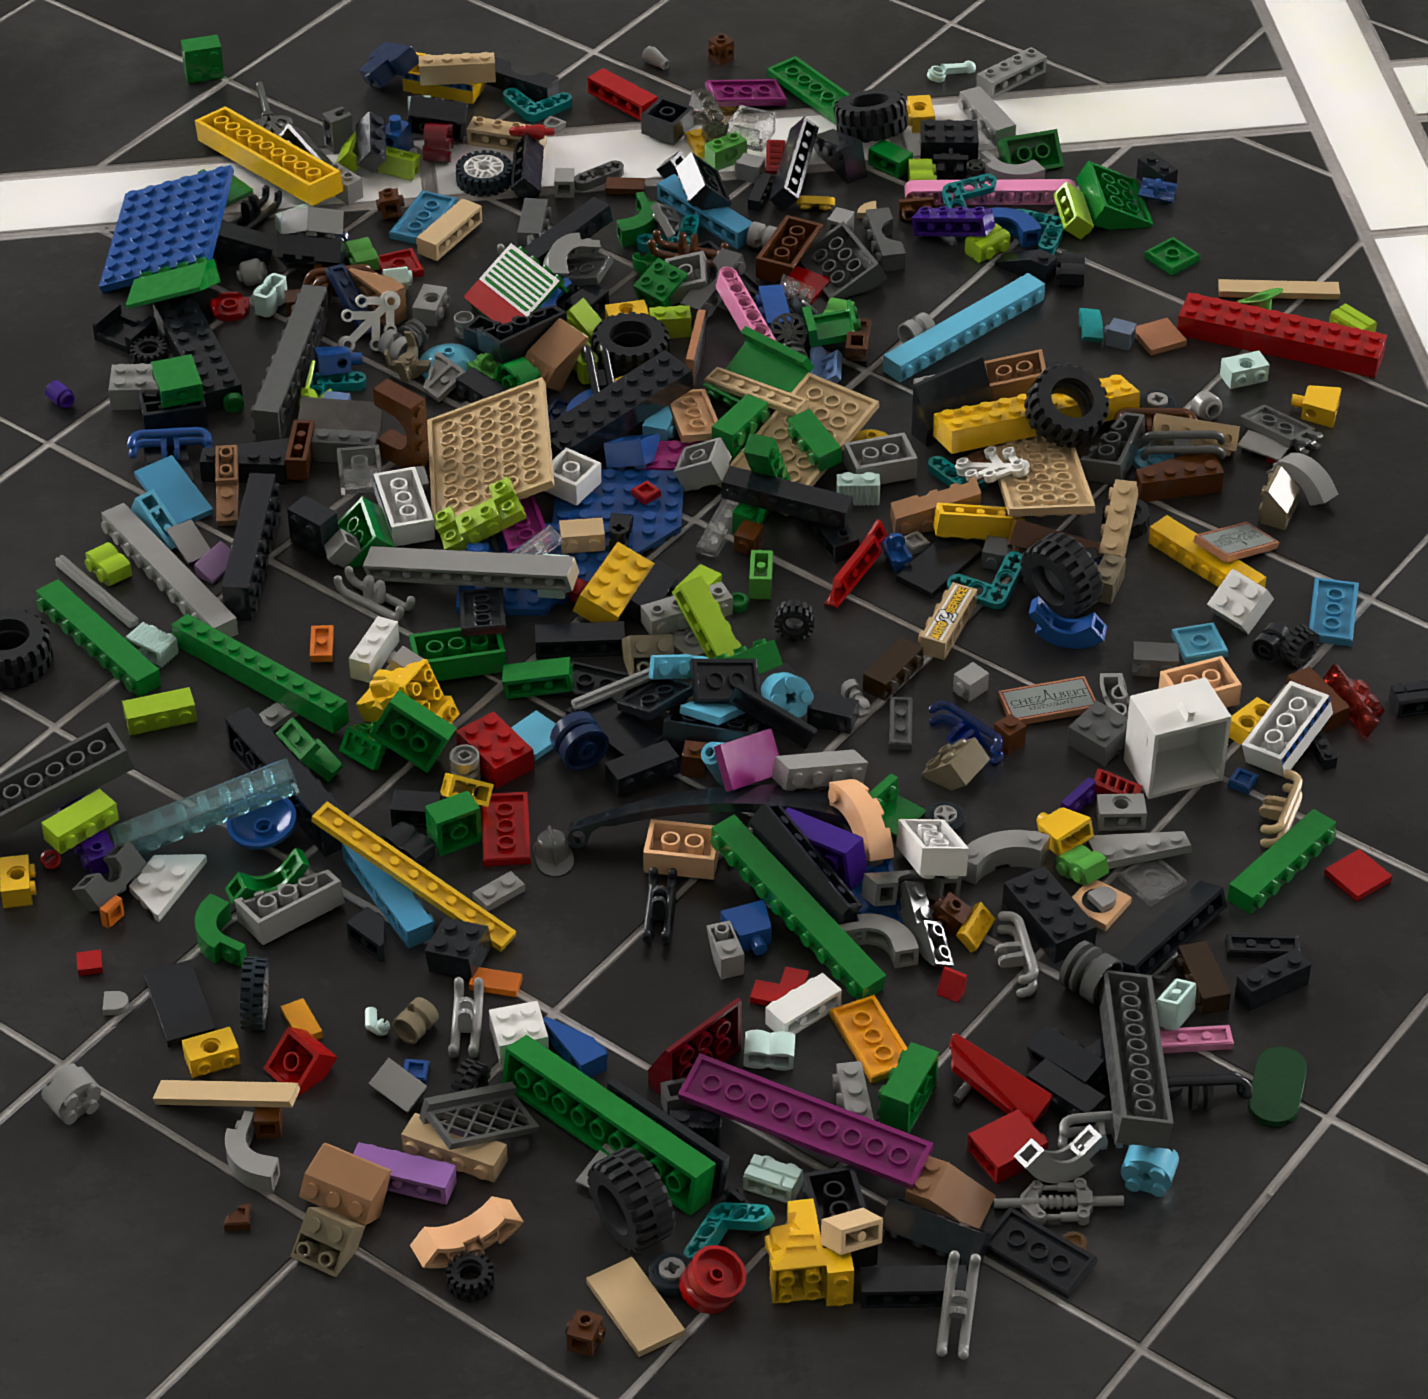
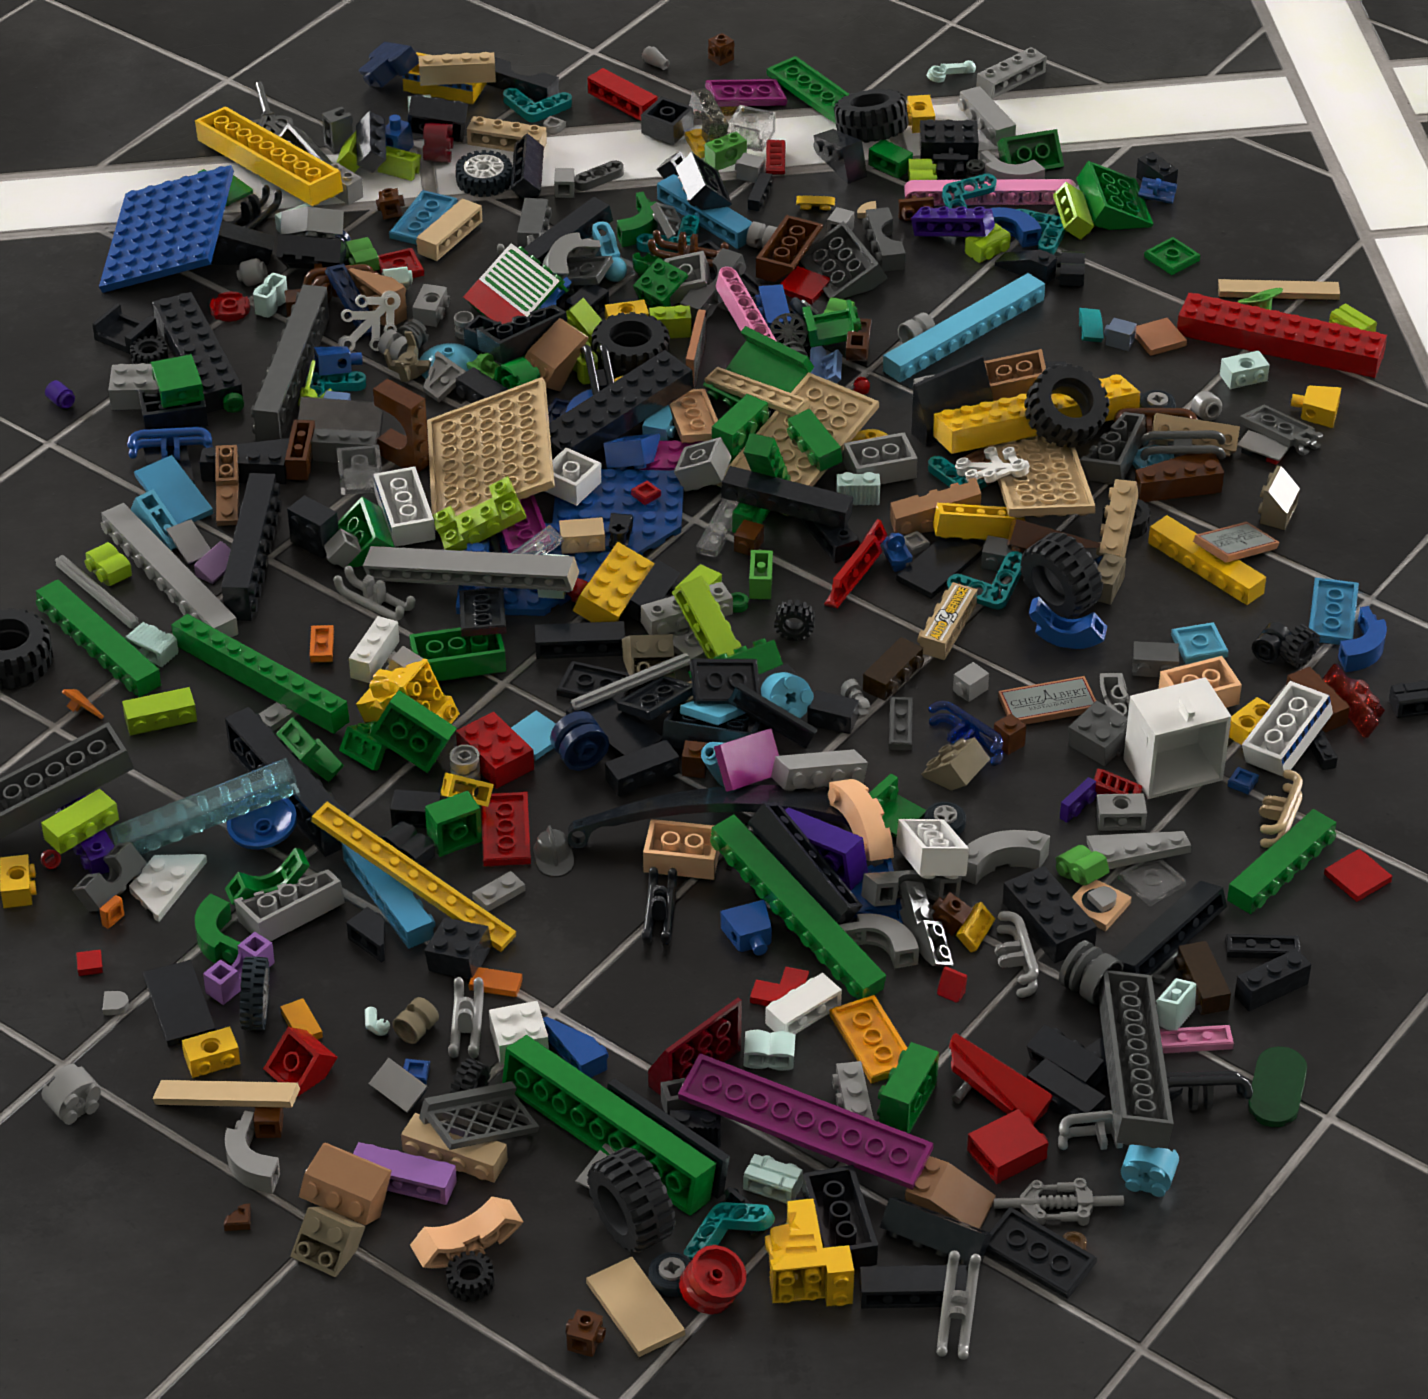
green slope [126,257,221,309] -> none
green brick [180,35,225,84] -> none
light grey tile [416,466,429,491] -> none
green brick [502,657,574,699] -> none
red piece [509,124,555,140] -> none
reddish brown tile [605,177,645,195] -> none
medium azure hinge [649,654,709,679] -> none
light grey slope [707,920,744,980] -> none
black brick [769,116,819,211] -> none
clear hips [780,274,816,304] -> none
tan brick [821,1208,883,1255] -> none
light grey arch [1014,1124,1107,1183] -> none
yellow torso [1036,807,1094,856] -> none
white brick [1207,569,1274,635] -> none
light grey arch [1267,453,1338,506] -> none
none -> orange piece [62,689,104,719]
none -> medium lavender arch [203,932,275,1005]
none -> medium azure piece [592,222,627,282]
none -> red hinge [853,377,870,395]
none -> blue arch [1338,606,1387,672]

